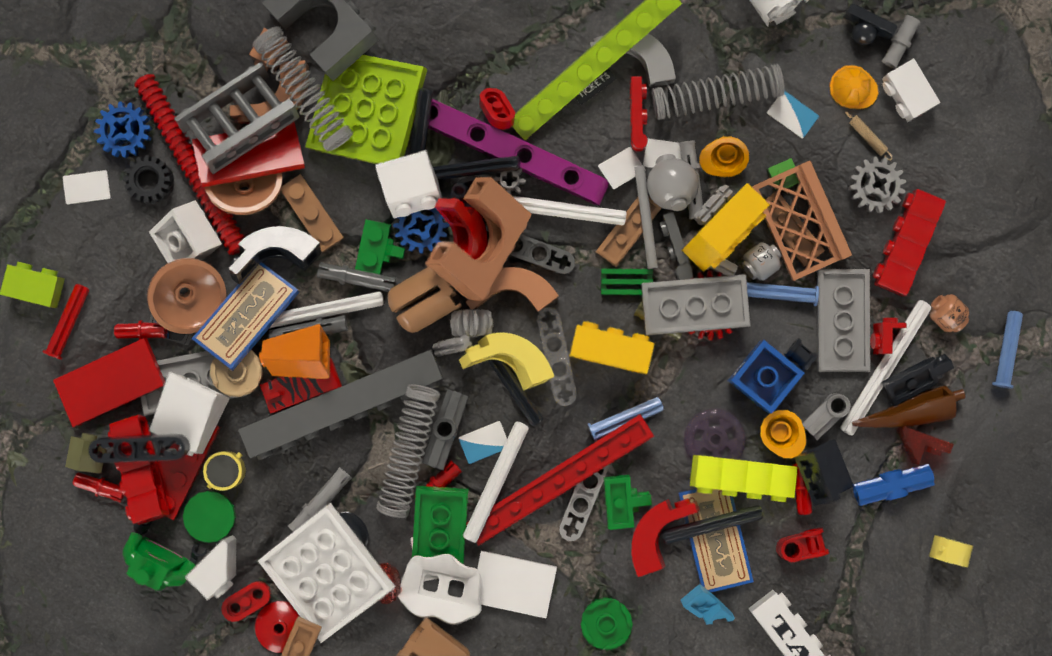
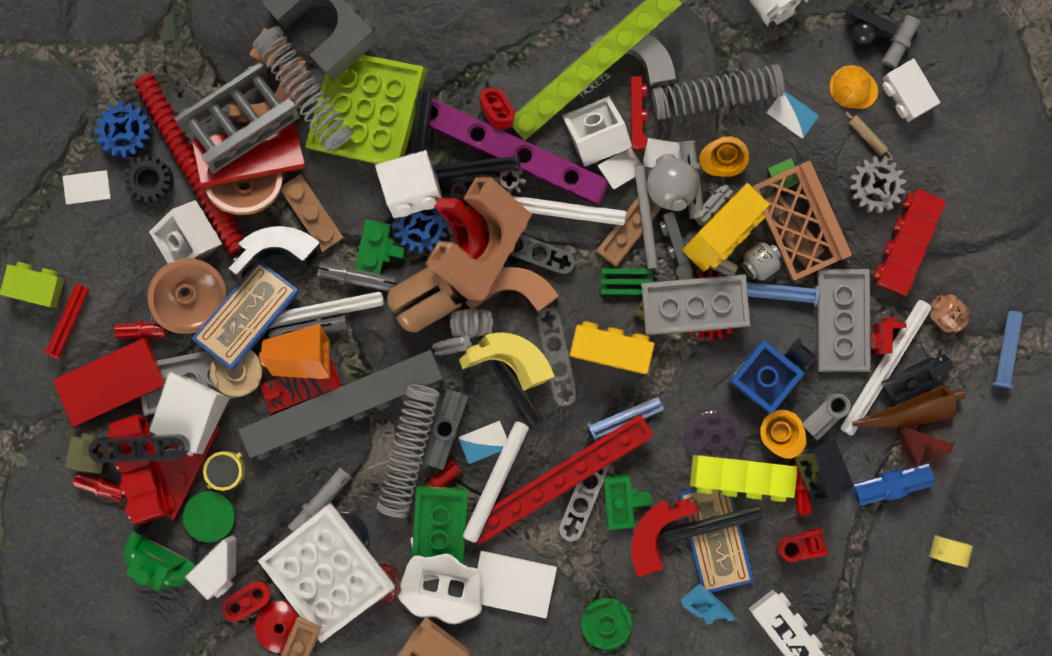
none -> white slope [562,97,632,167]

